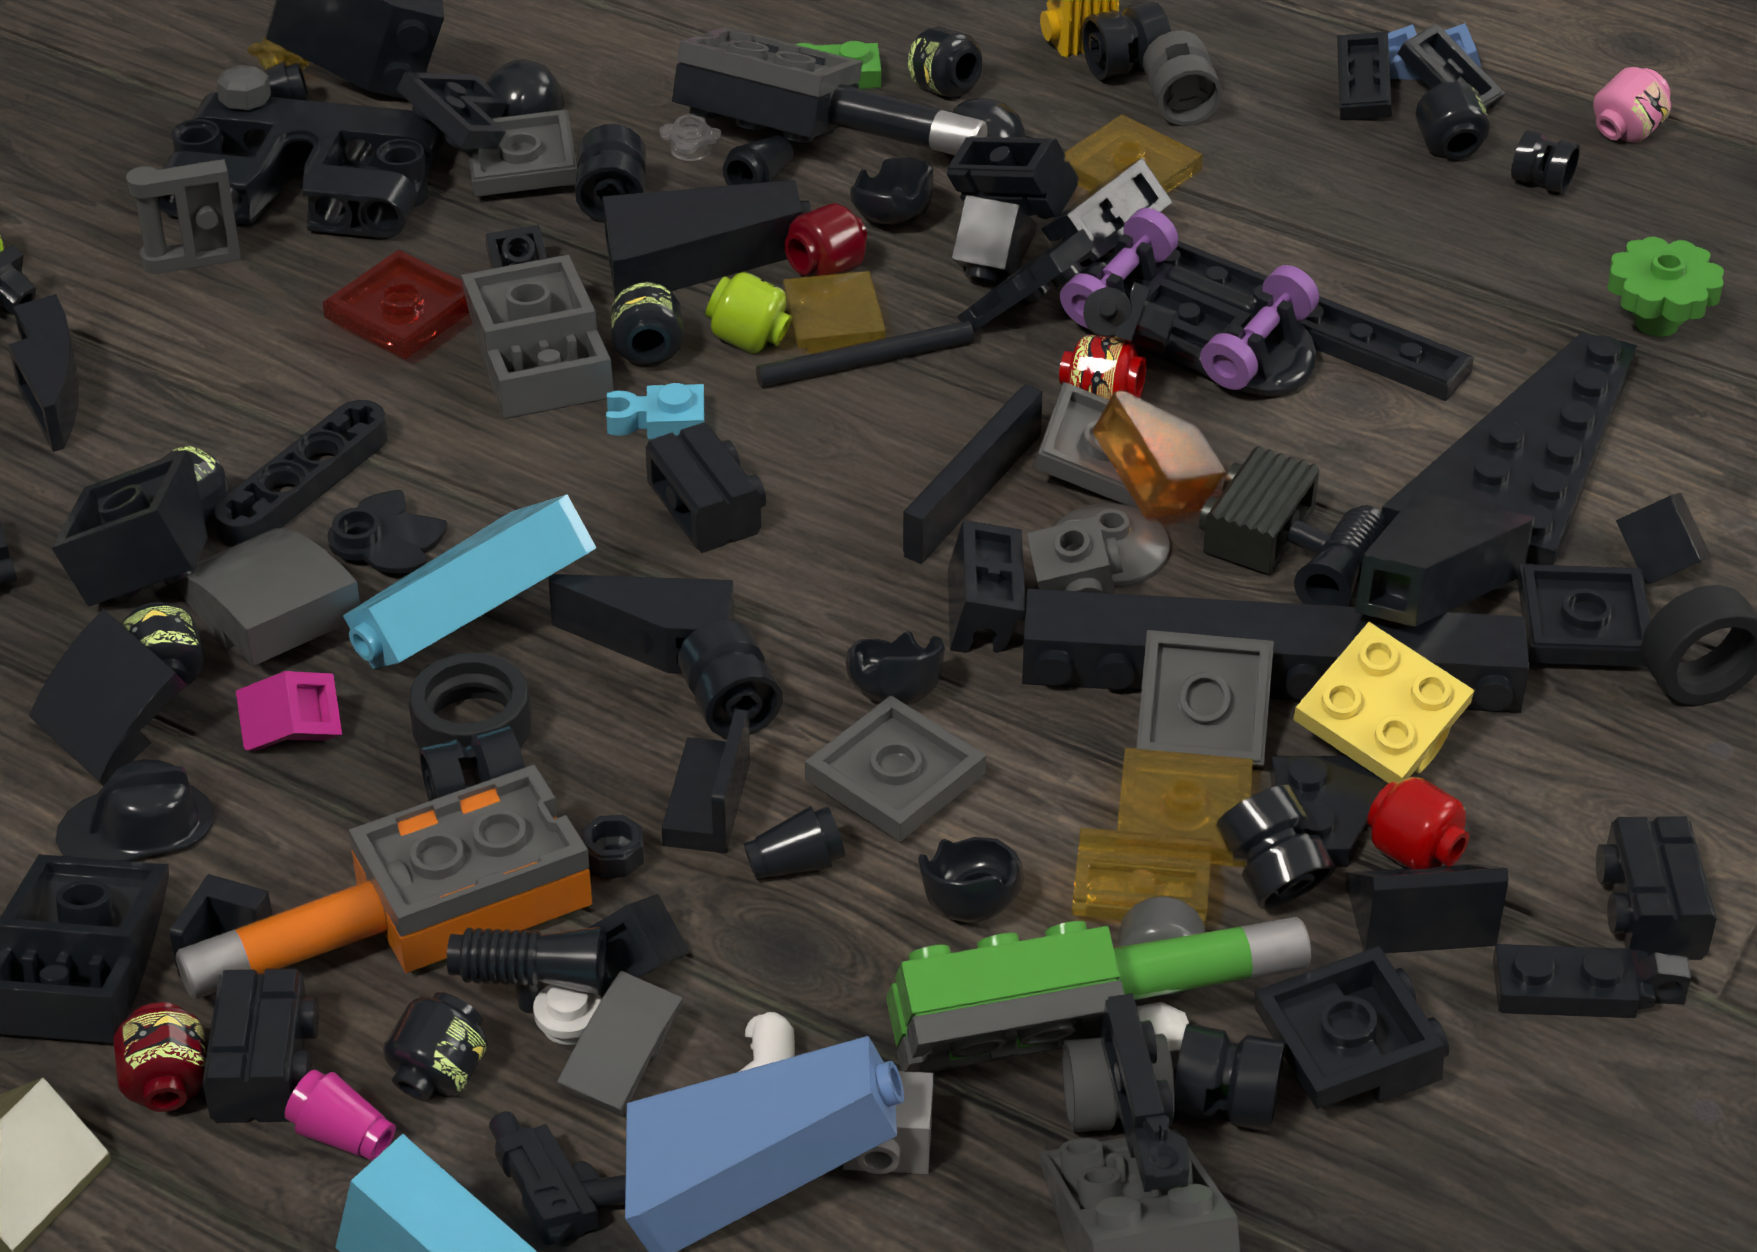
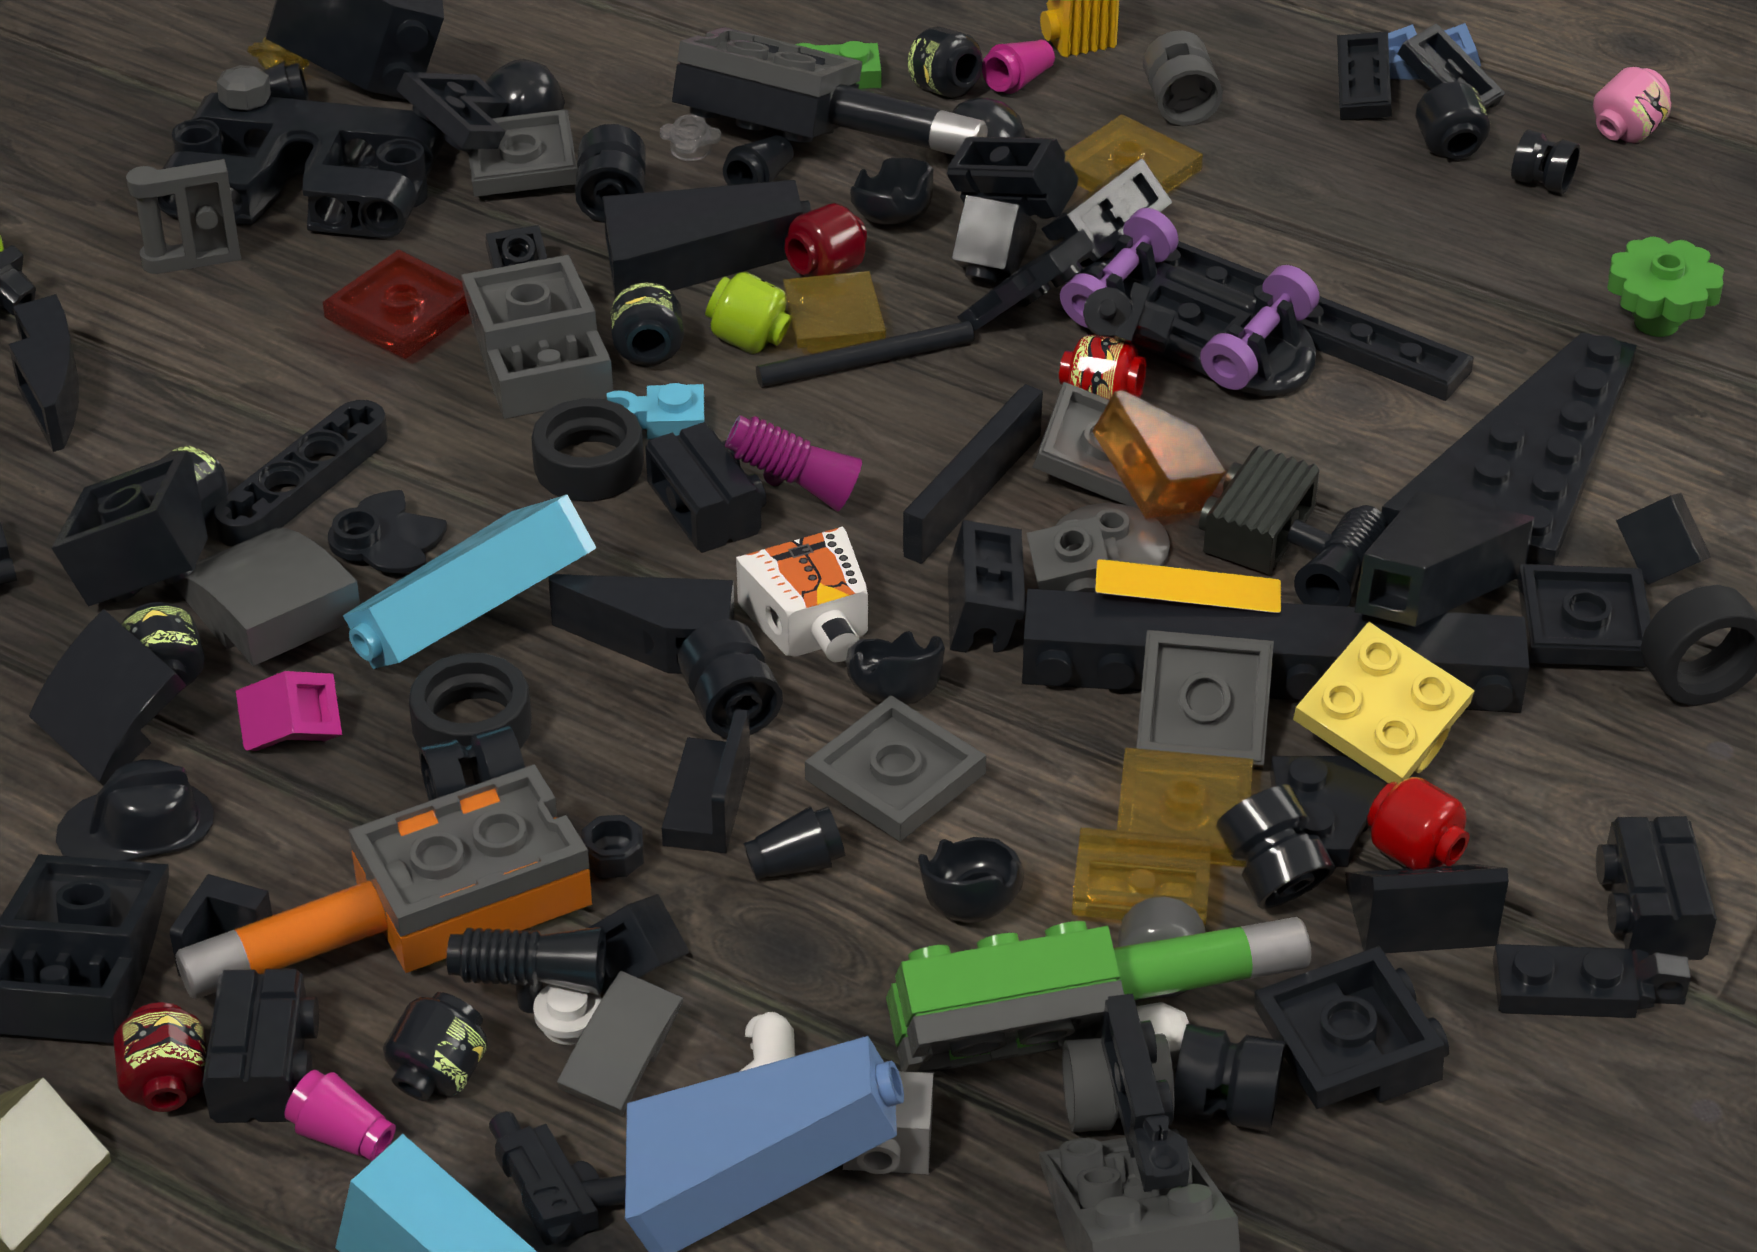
black wheel [1082,1,1171,80] -> none
none -> black tyre [531,398,644,502]
none -> magenta piece [725,415,862,512]
none -> white torso [736,527,868,662]
none -> dark pink cone [982,39,1055,94]
none -> yellow sticker [1095,559,1281,613]

